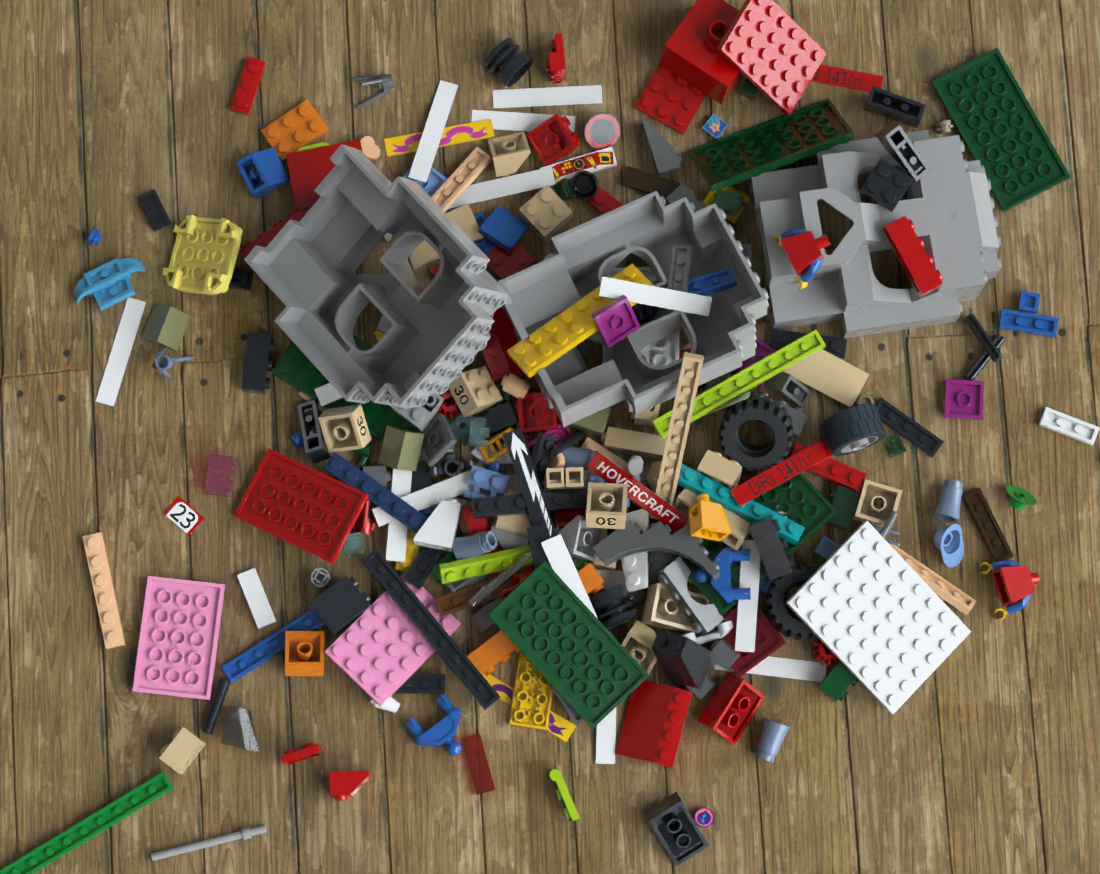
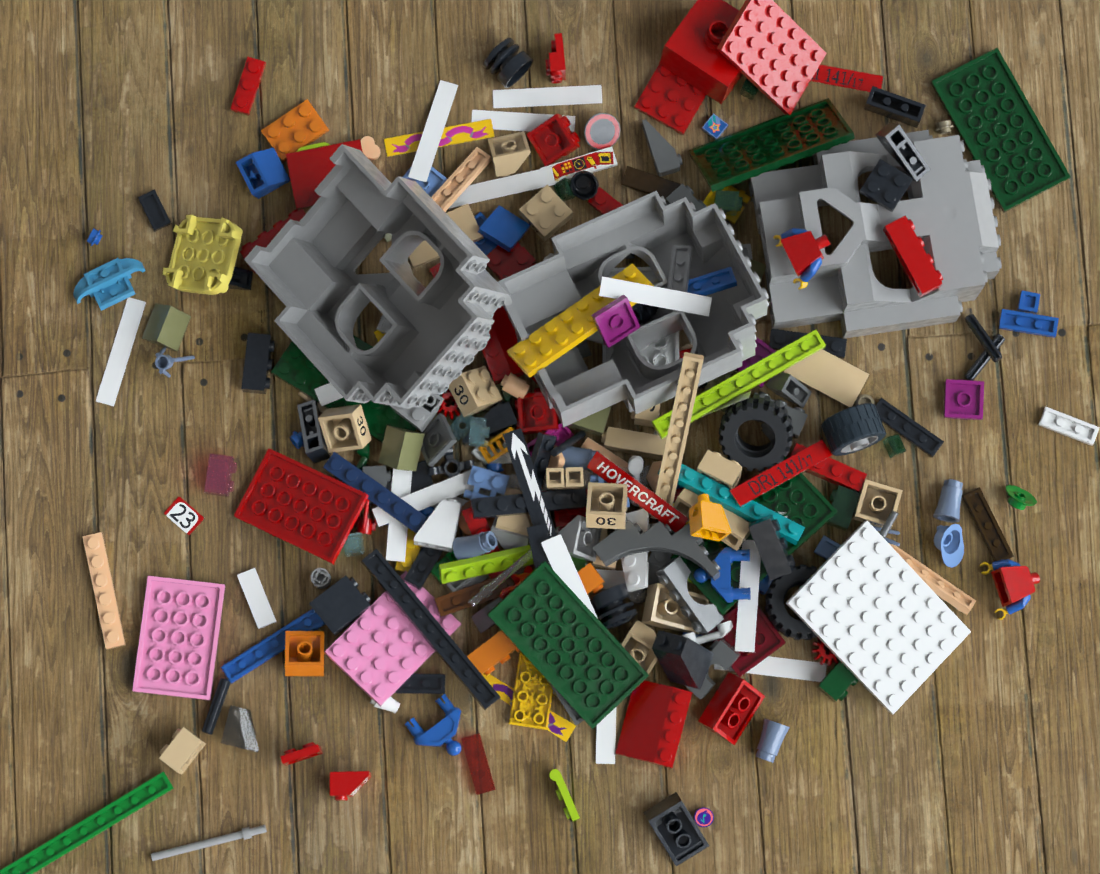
dark grey plant [352,73,394,109] -> none

